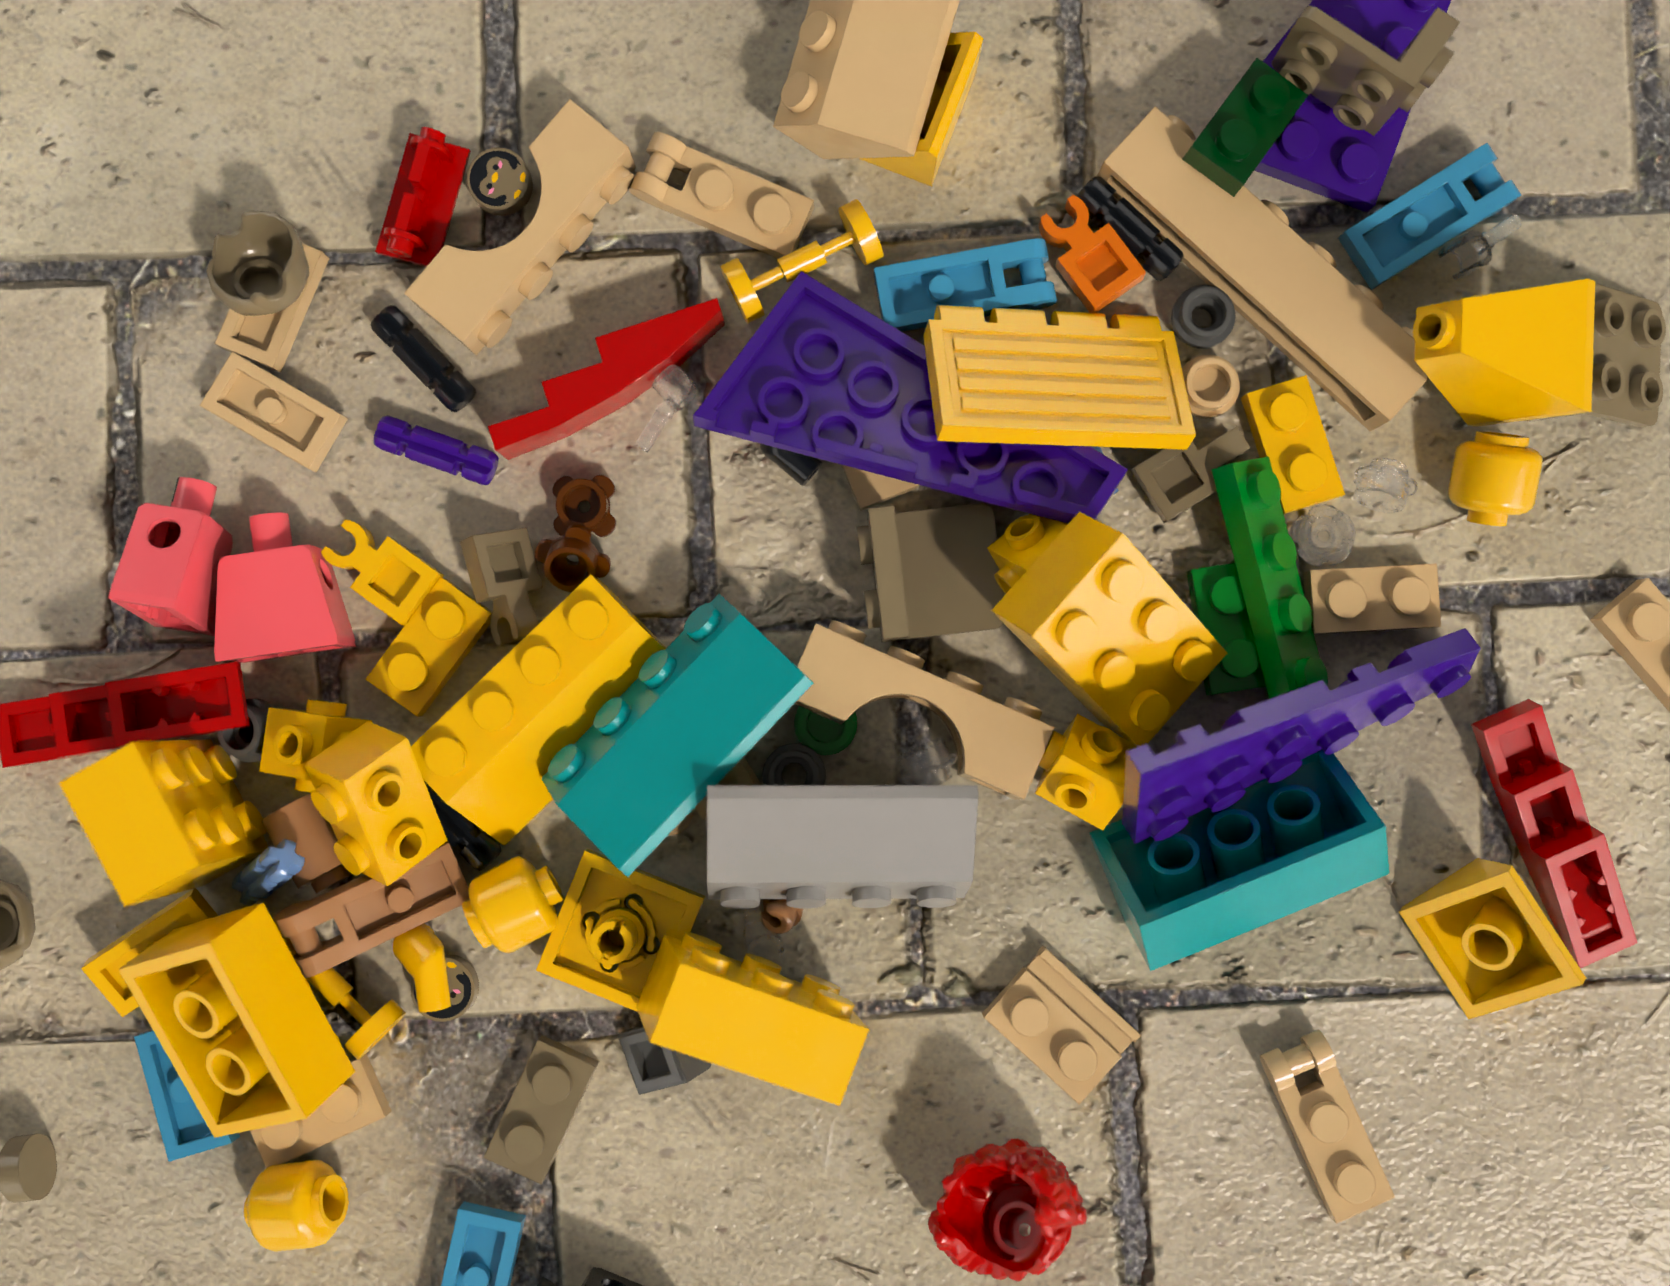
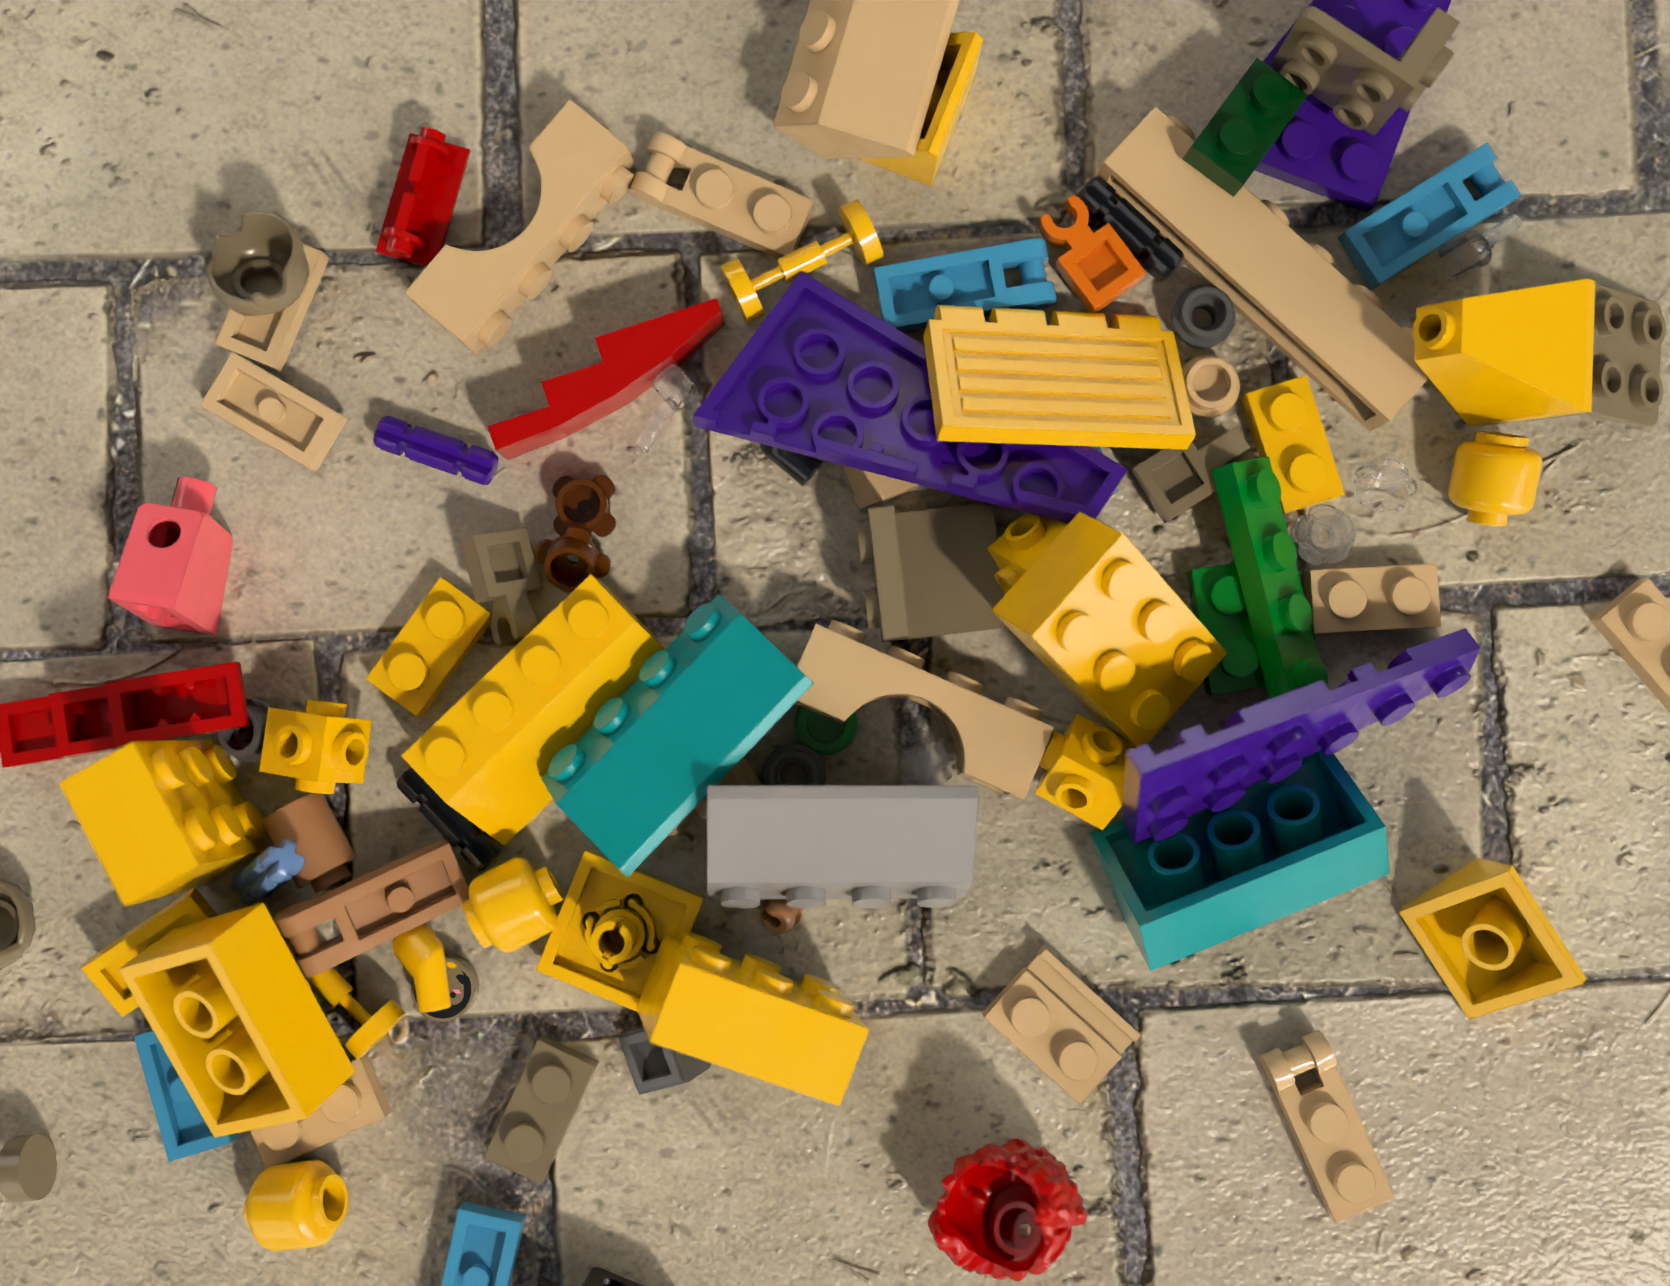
coral torso [214,512,356,663] -> none
yellow brick [304,721,448,886] -> none
yellow plate [321,519,445,626] -> none
black axle [371,305,476,413] -> none
dark tan tile [467,148,533,216] -> none
red slope [1471,699,1638,969] -> none

